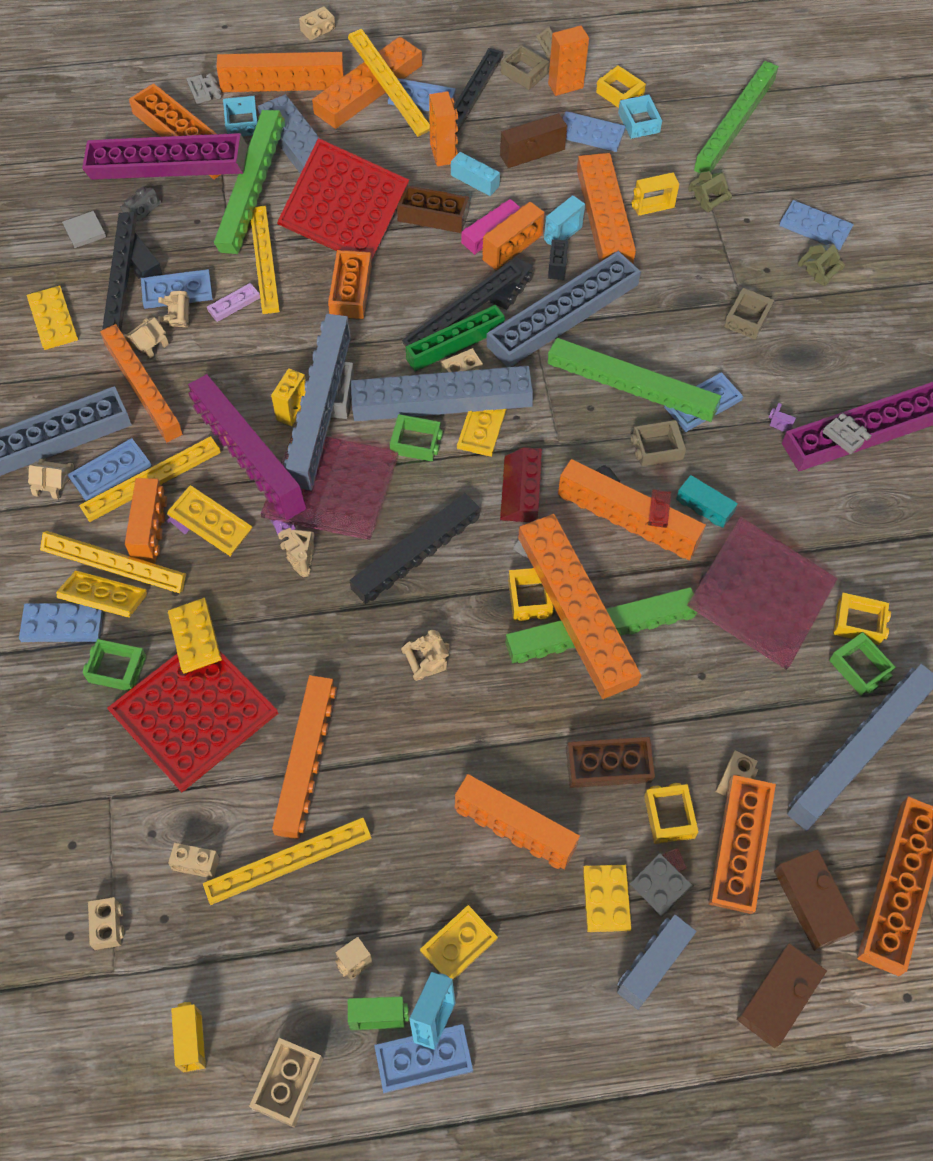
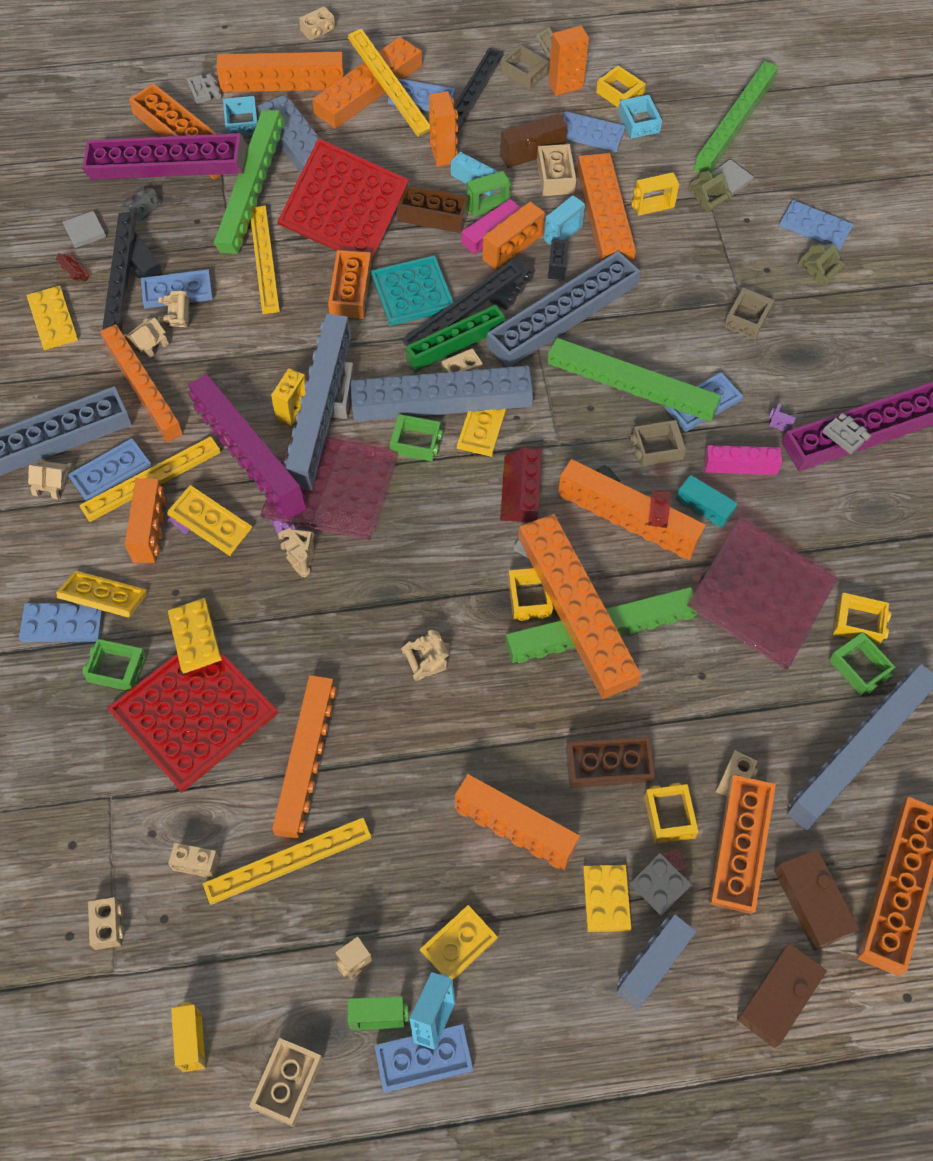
yellow plate [40,531,186,593] -> none
lavender plate [207,283,260,322] -> none
black brick [350,493,480,604] -> none
none -> clear red plate [56,253,90,281]
none -> teal plate [370,255,454,326]
none -> bright green window [467,171,511,216]
none -> tan brick [537,144,576,196]
none -> dark pink brick [704,445,782,475]
none -> light grey tile [711,160,754,196]

